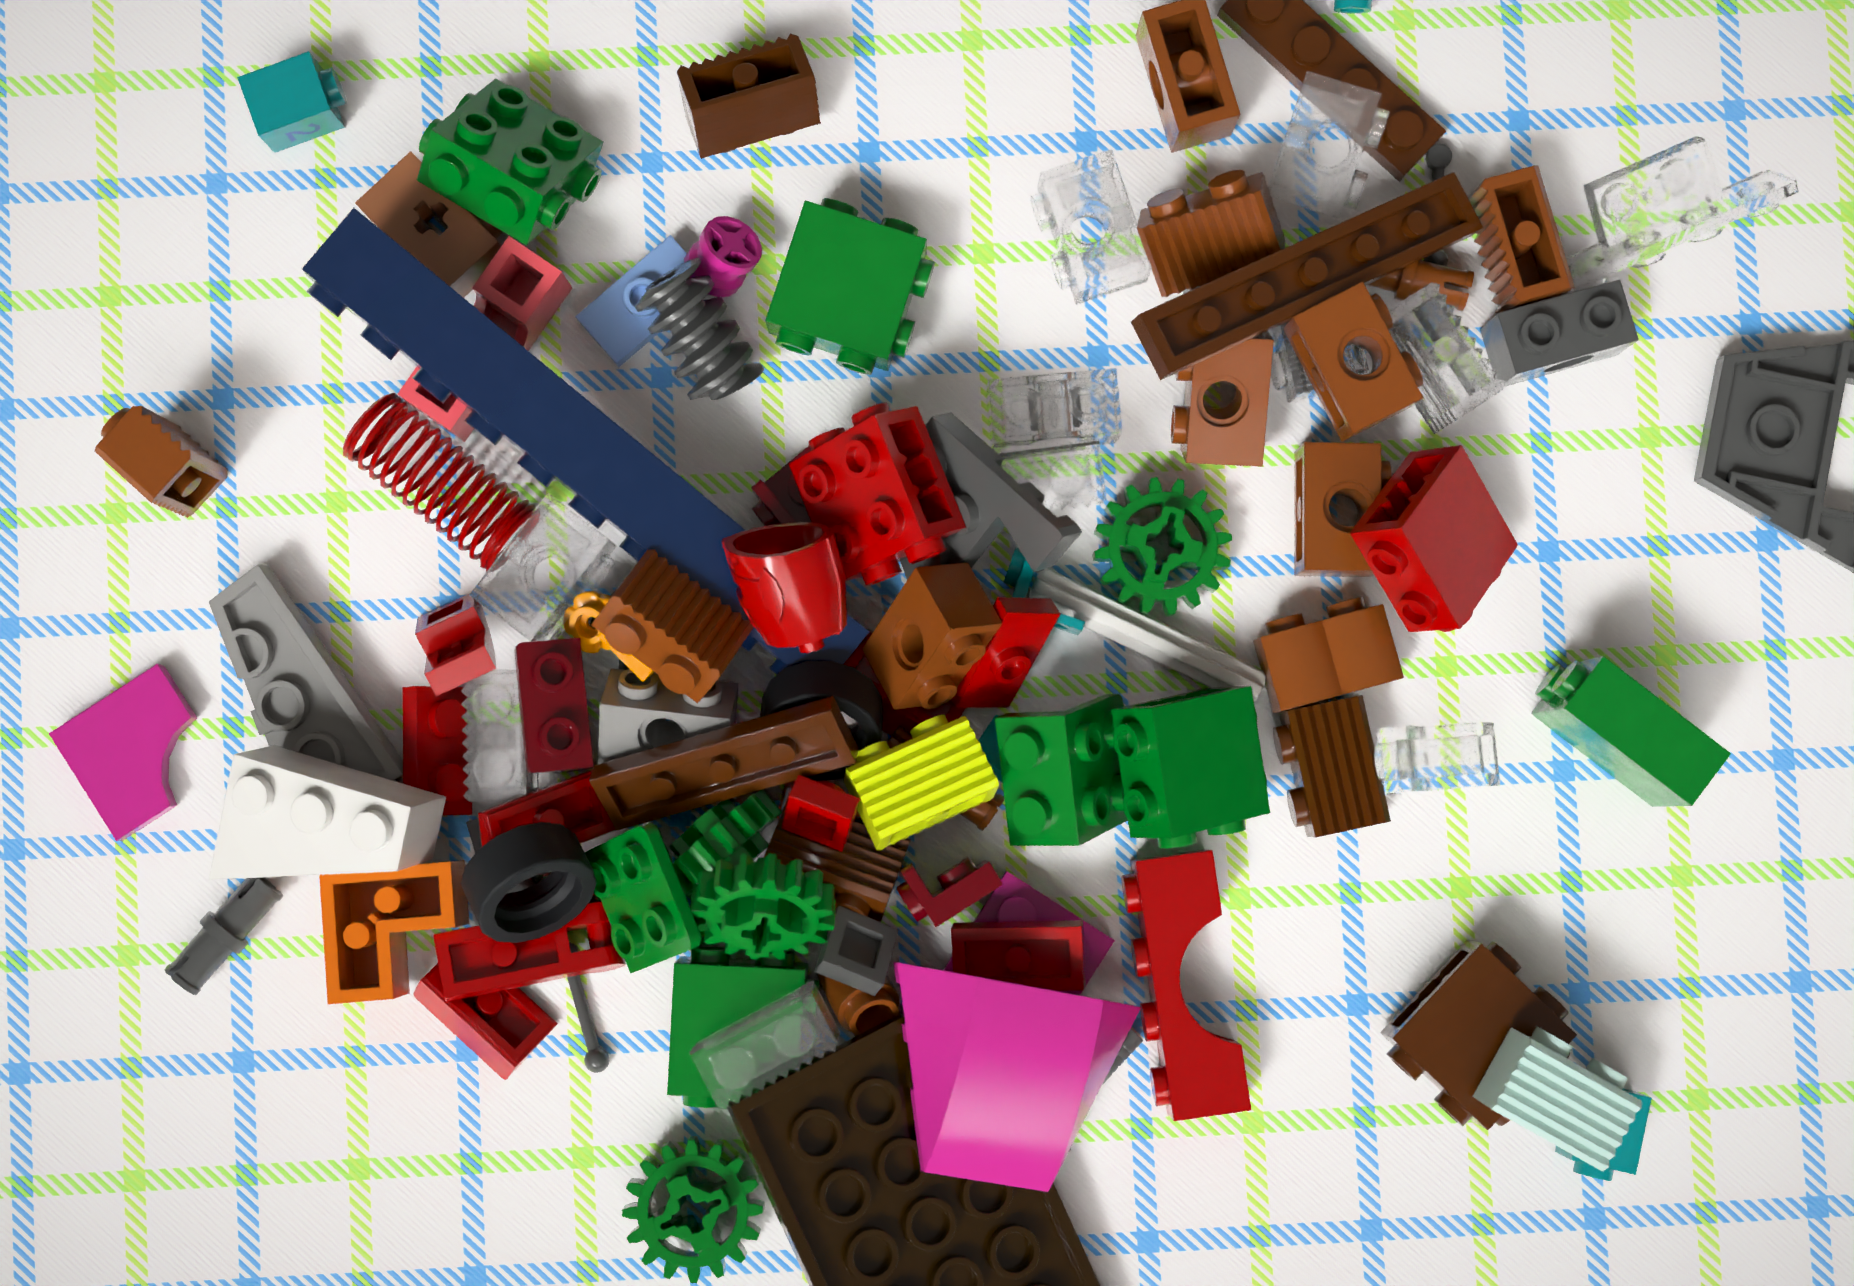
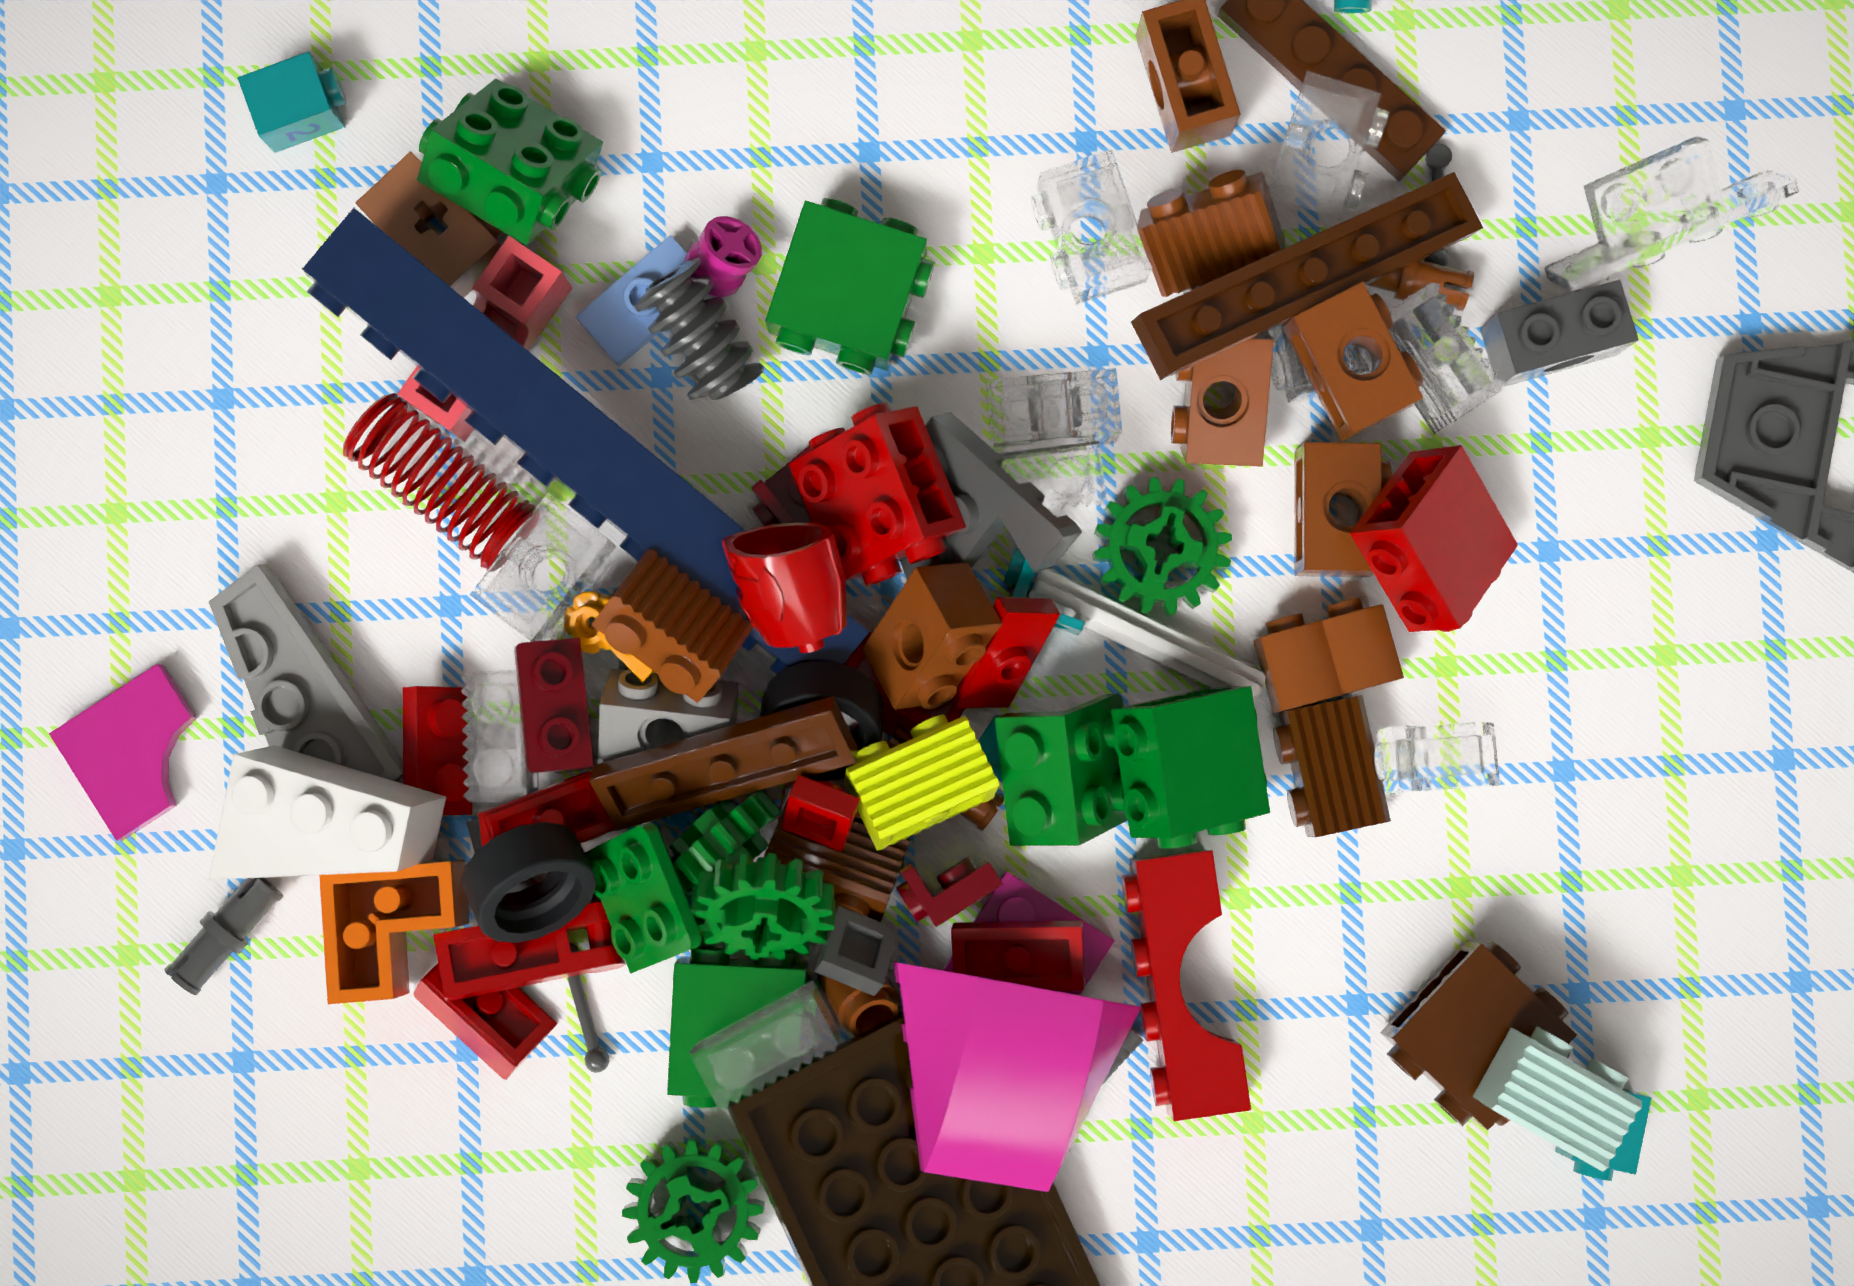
dark orange brick [94,406,228,518] -> none
red slope [415,591,496,696] -> none
reddish brown brick [677,33,821,159] -> none
dark orange brick [1468,165,1575,314] -> none
green brick [1531,656,1732,807] -> none

